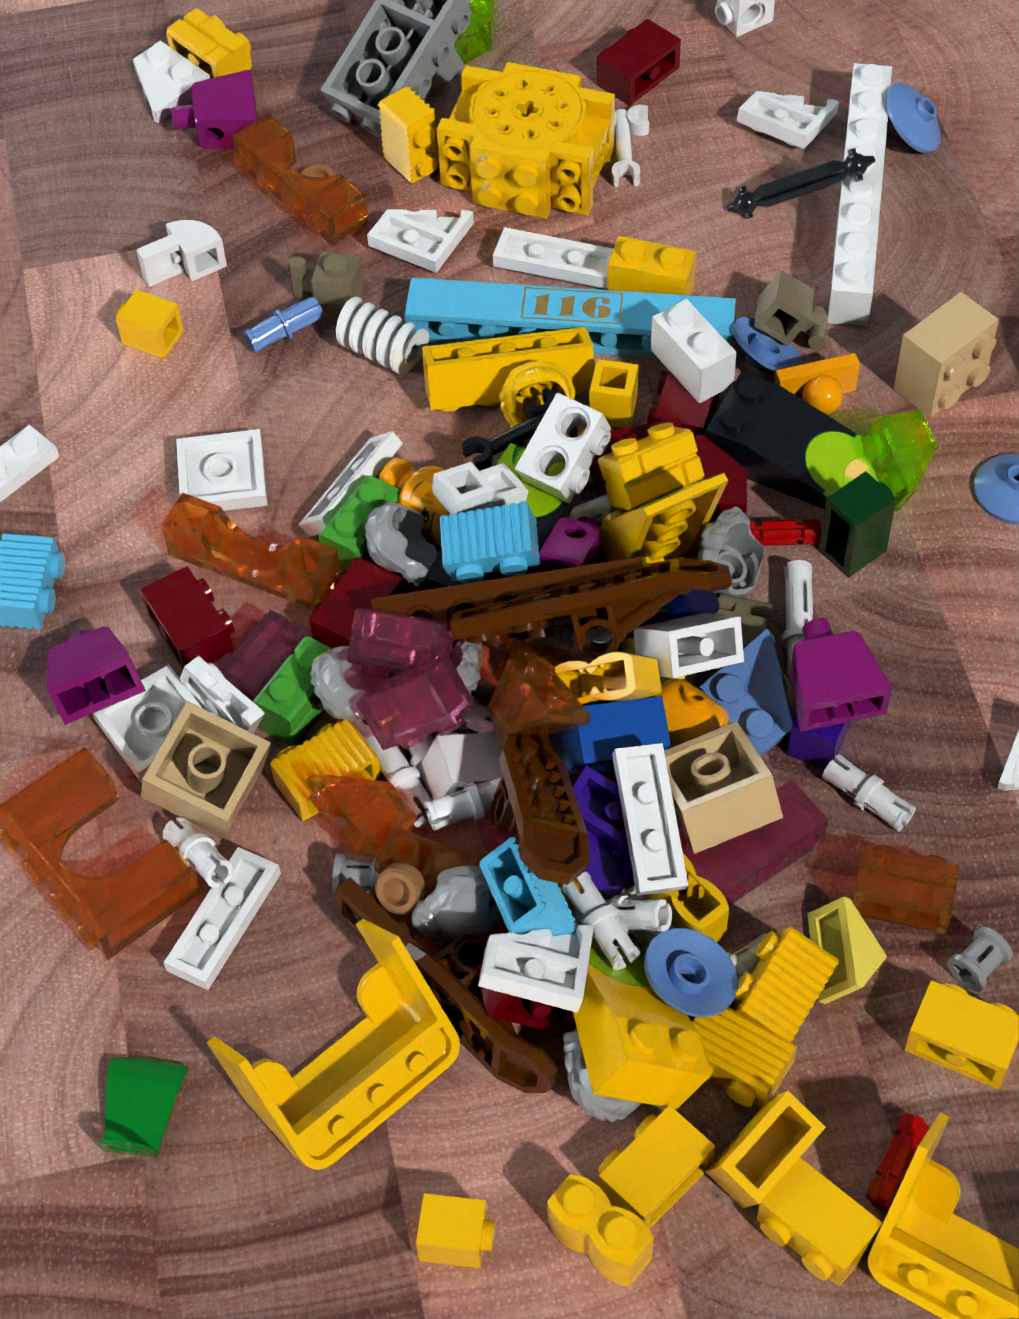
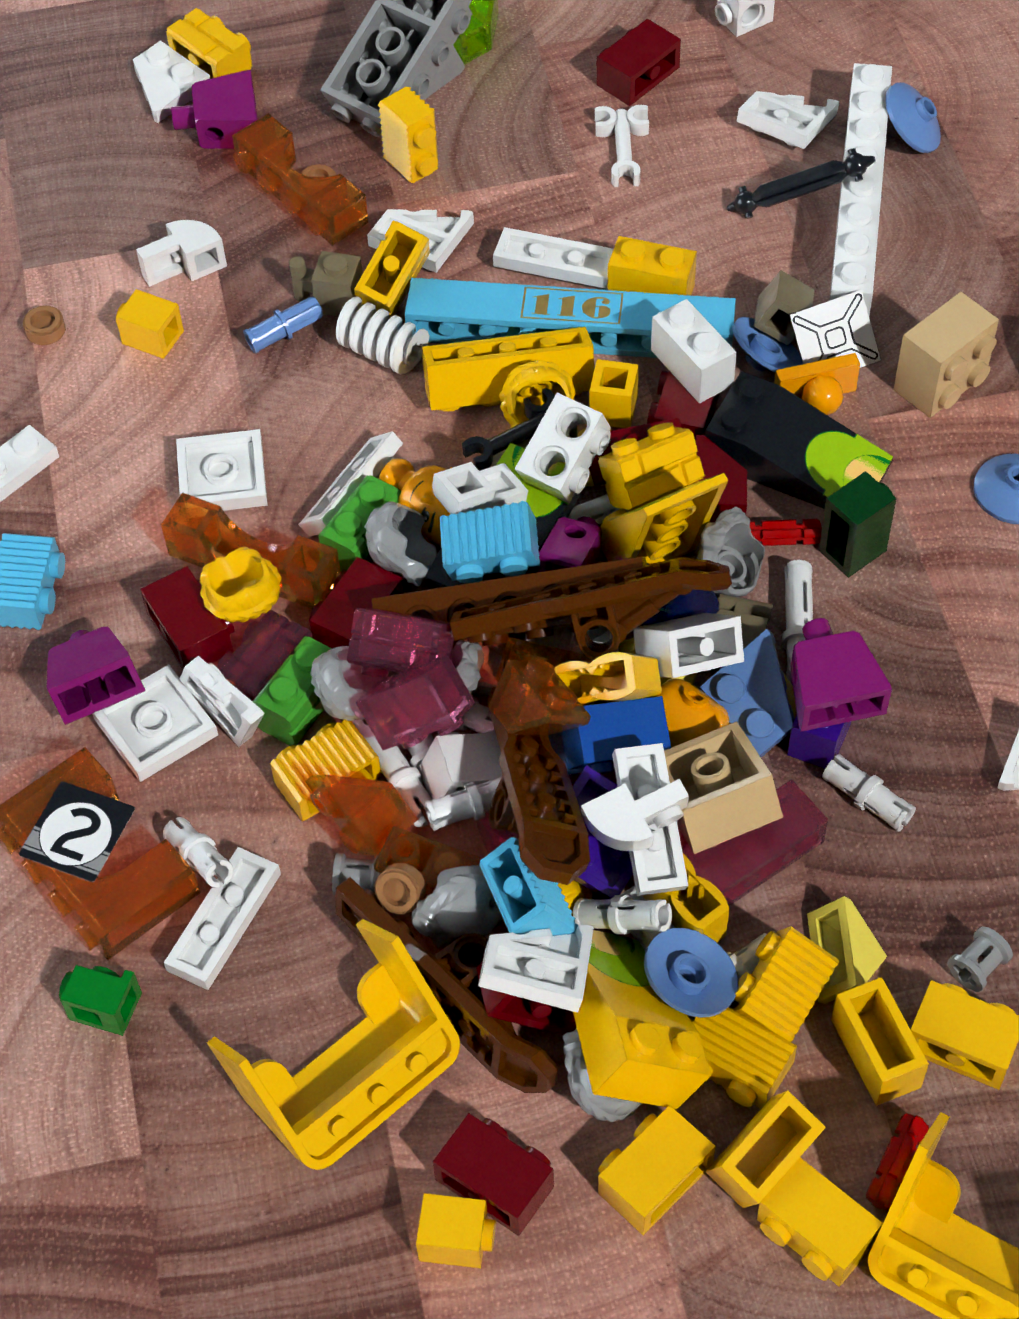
green piece [97,1057,188,1158] -> none
tan brick [141,701,271,839] -> none
yellow piece [437,62,615,219] -> none
yellow brick [547,1174,654,1287] -> none
white pin [561,872,640,970] -> none
clear orange brick [852,845,960,935] -> none
clear neon green slope [861,409,937,512] -> none
none -> sticker [19,781,135,882]
none -> medium nougat tile [23,305,66,345]
none -> green brick [59,965,142,1036]
none -> yellow hair [200,546,282,623]
none -> yellow brick [354,220,430,319]
none -> dark red brick [432,1113,554,1236]
none -> white brick [581,779,689,851]
none -> white sticker [790,289,881,368]
none -> yellow brick [831,977,929,1106]

